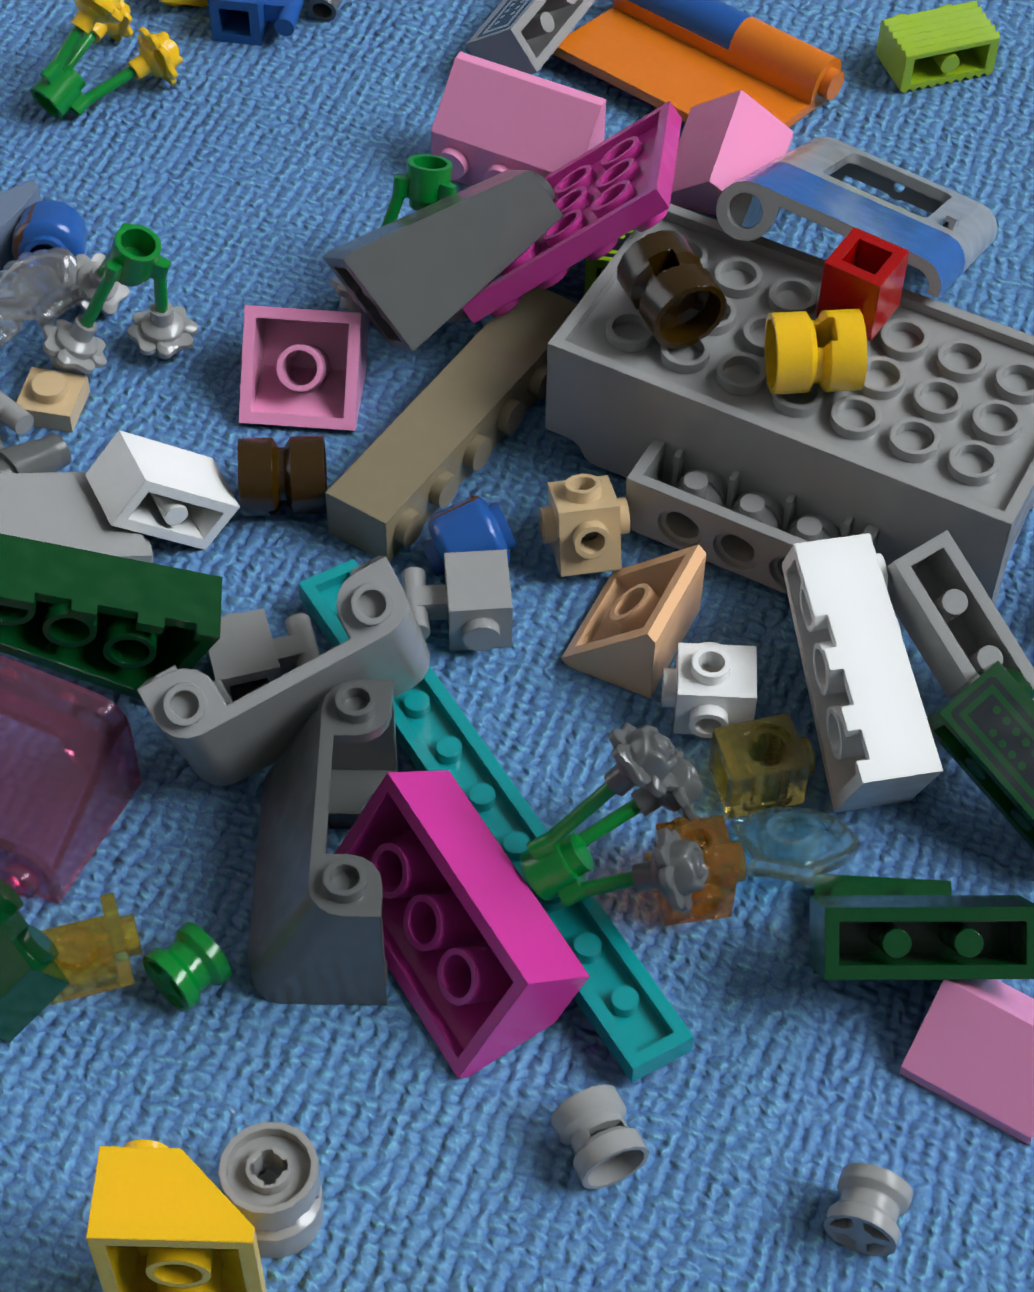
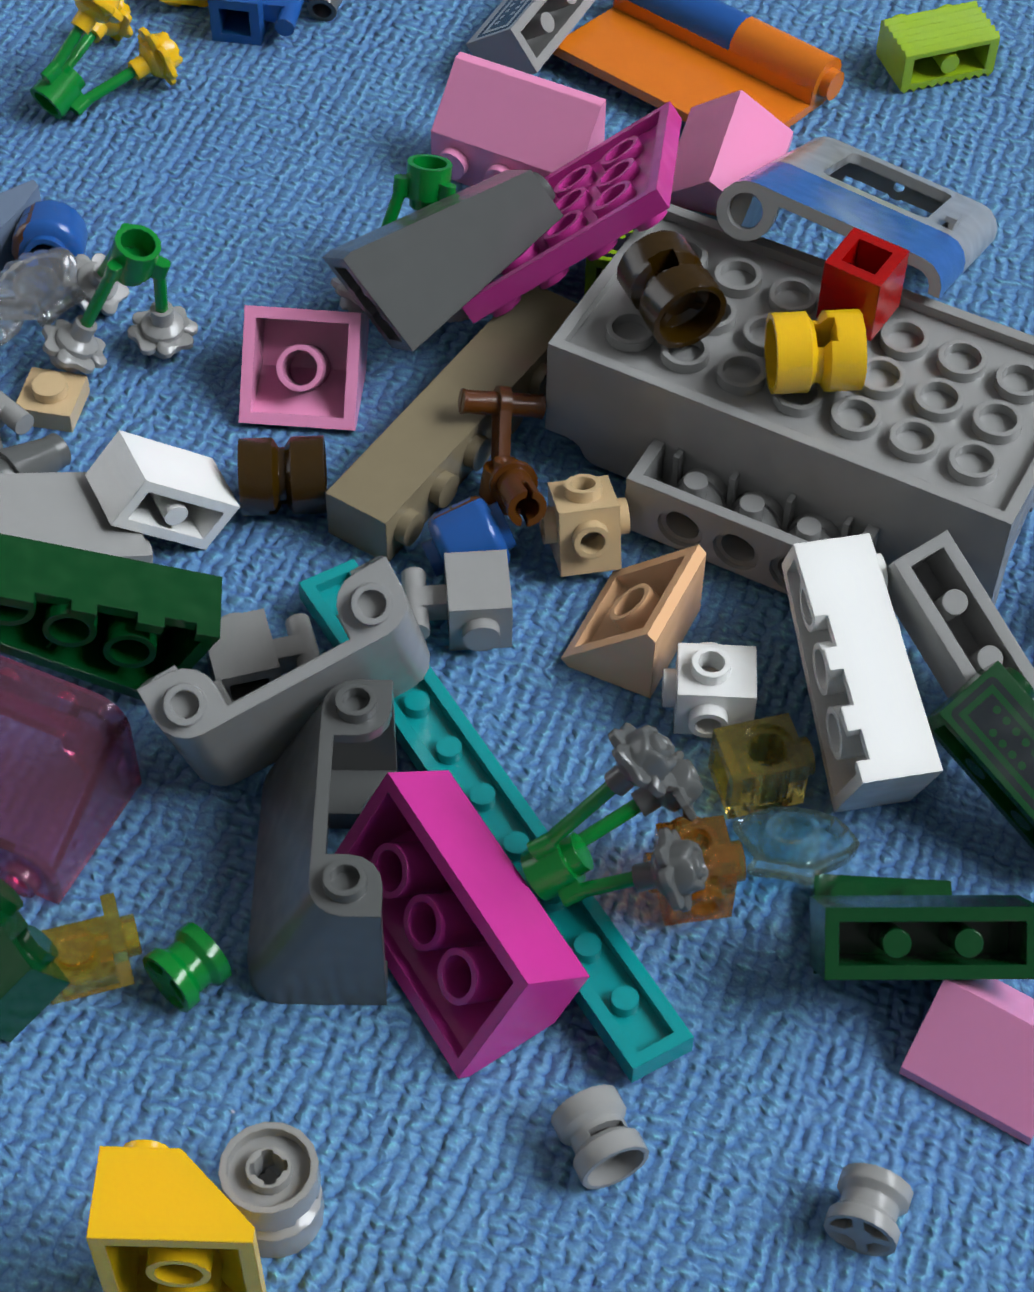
none -> reddish brown pin [458,385,547,527]

